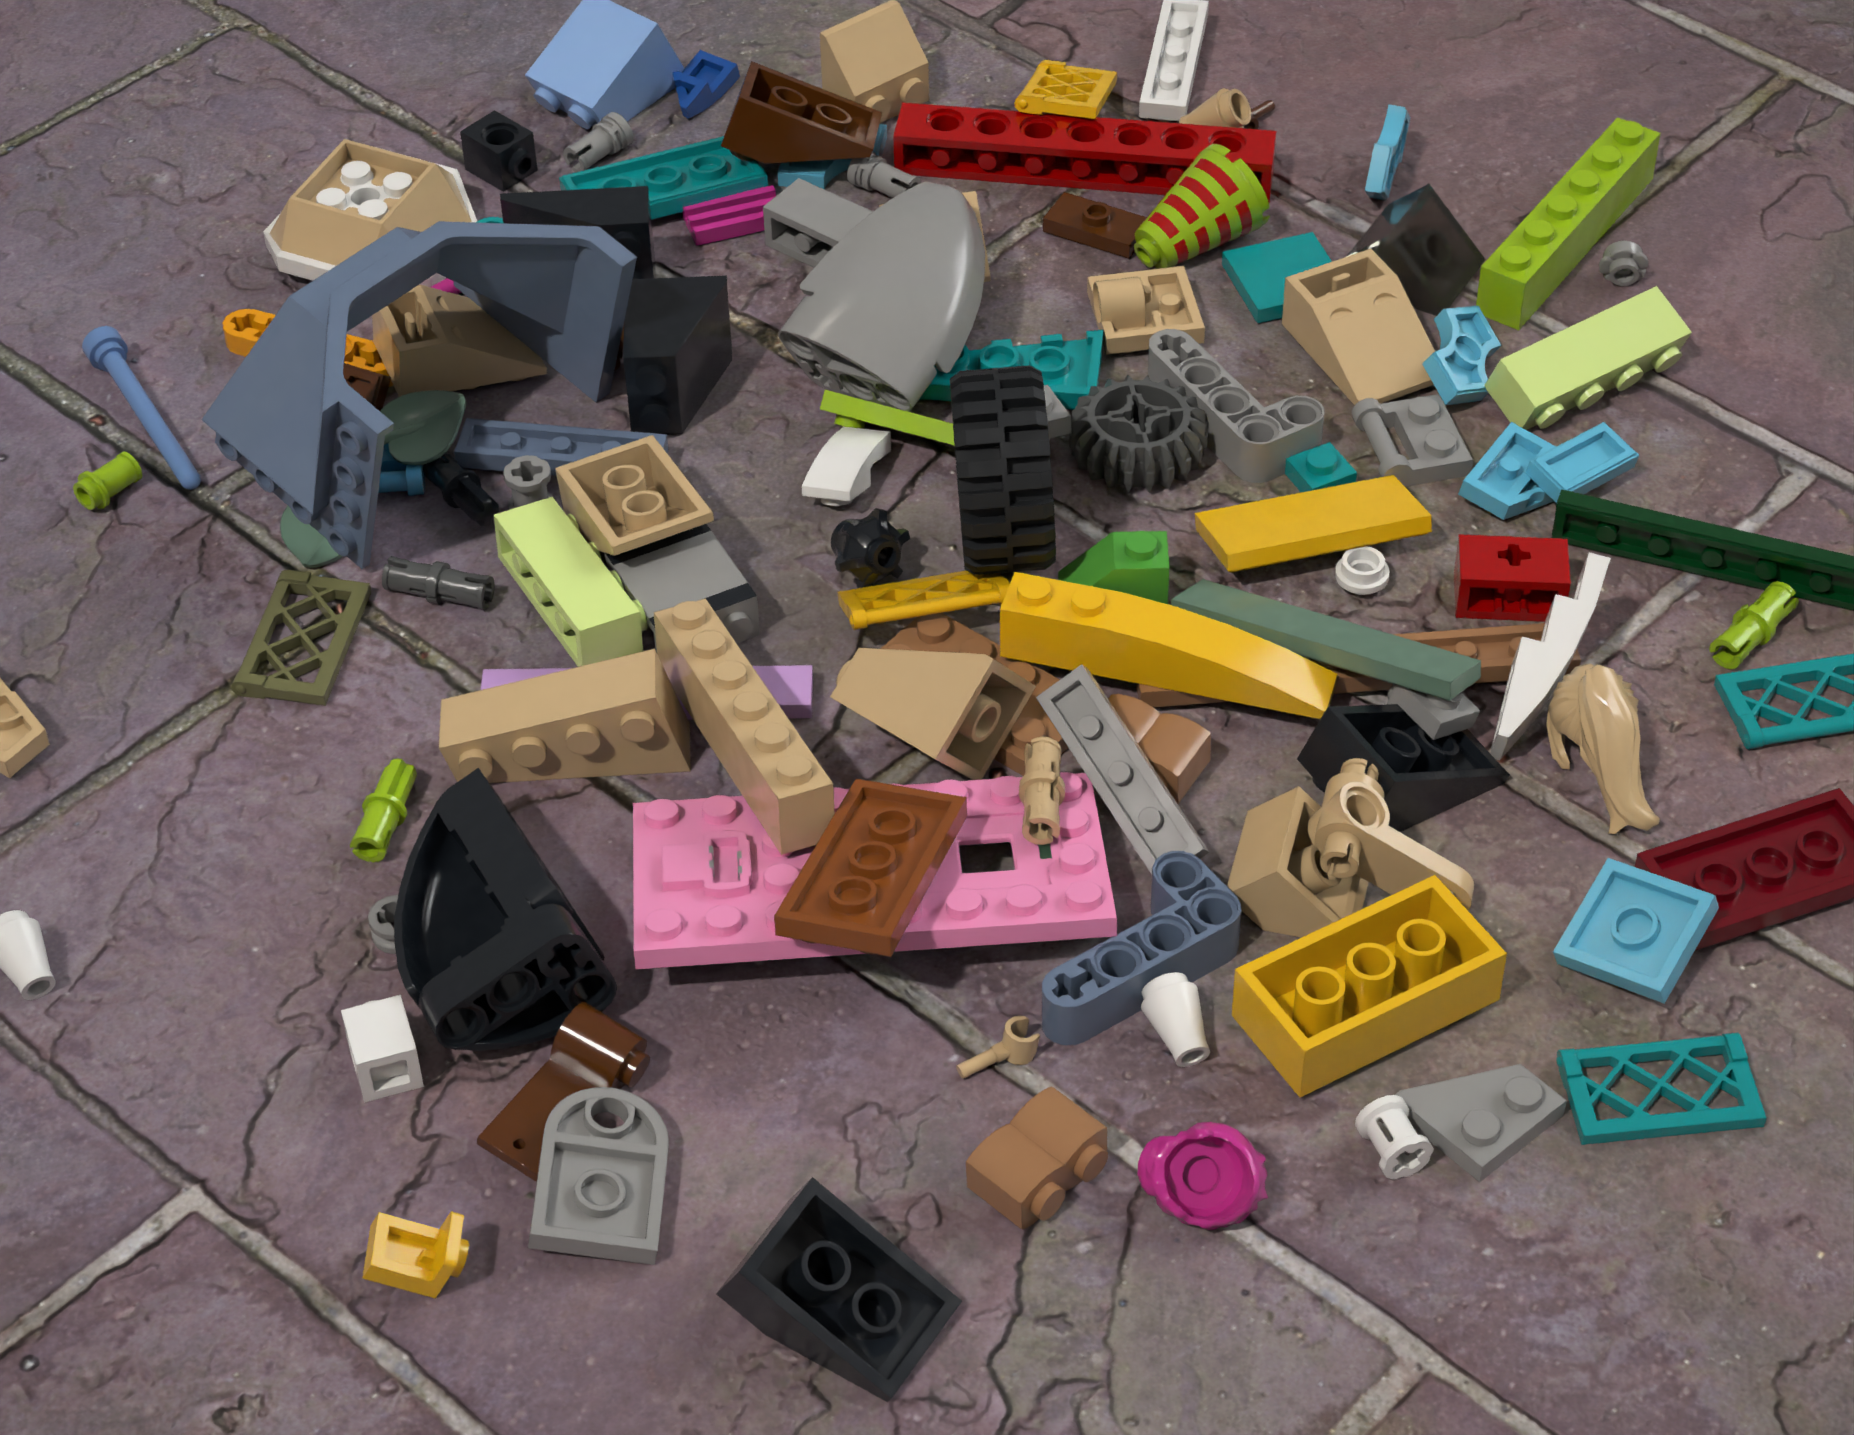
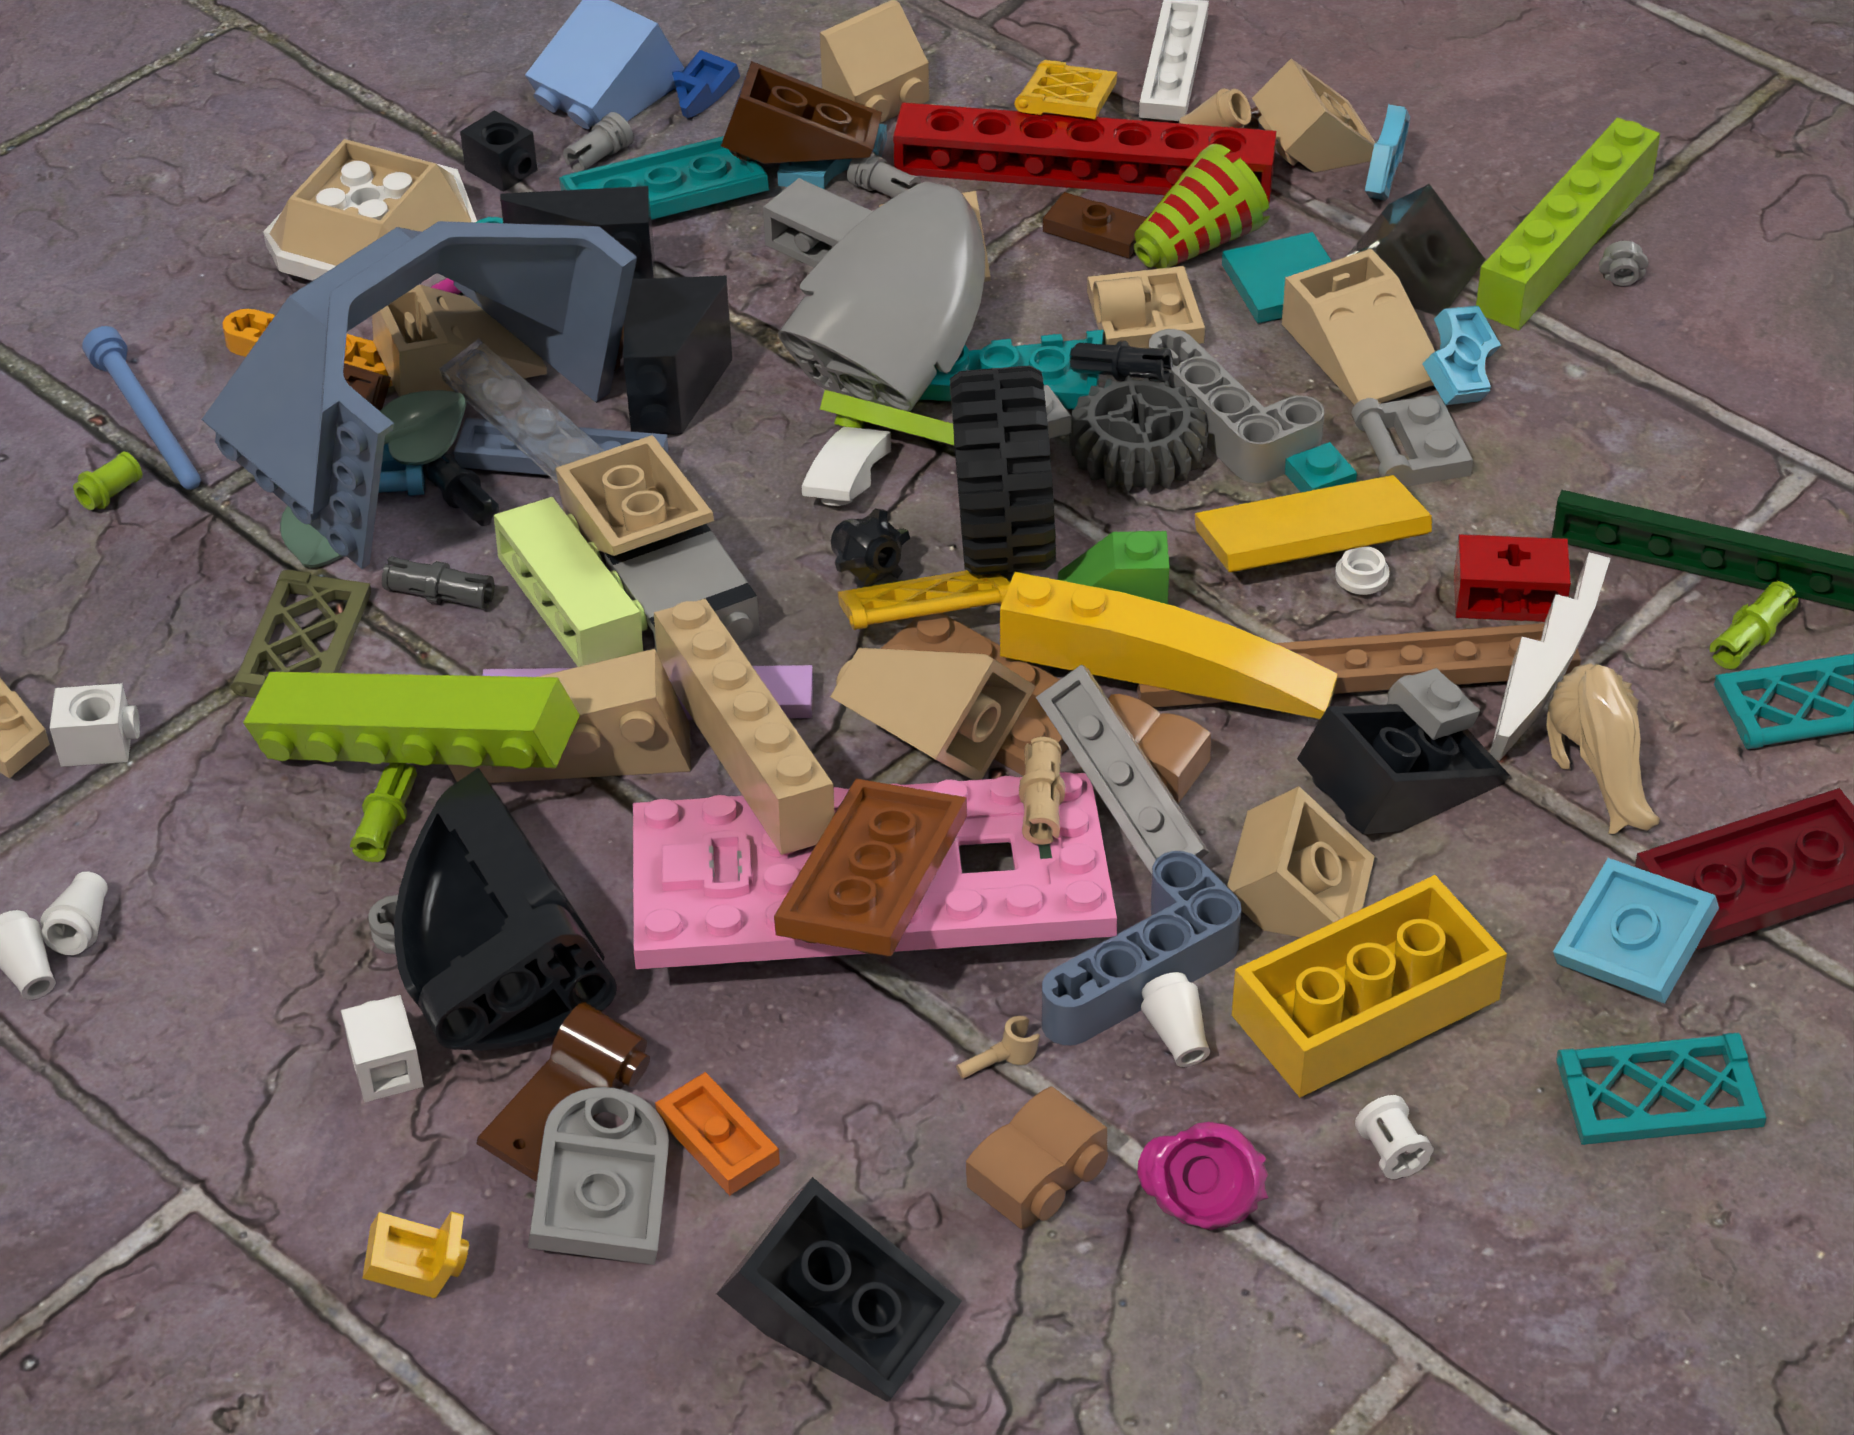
light grey bush [503,455,553,510] -> none
dark pink tile [683,185,776,246] -> none
sand green tile [1171,579,1481,701] -> none
tan piece [1308,758,1474,911] -> none
light grey wing [1395,1064,1567,1182] -> none
medium azure wing [1458,422,1556,520] -> none
yellowish green brick [1484,286,1692,430] -> none
medium azure tile [1525,422,1639,503] -> none
none -> white cone [40,872,108,955]
none -> white brick [50,683,140,767]
none -> lime brick [243,672,580,769]
none -> clear plate [439,339,605,484]
none -> orange plate [655,1072,780,1196]
none -> black axle [1070,340,1173,382]
none -> tan slope [1252,58,1376,173]

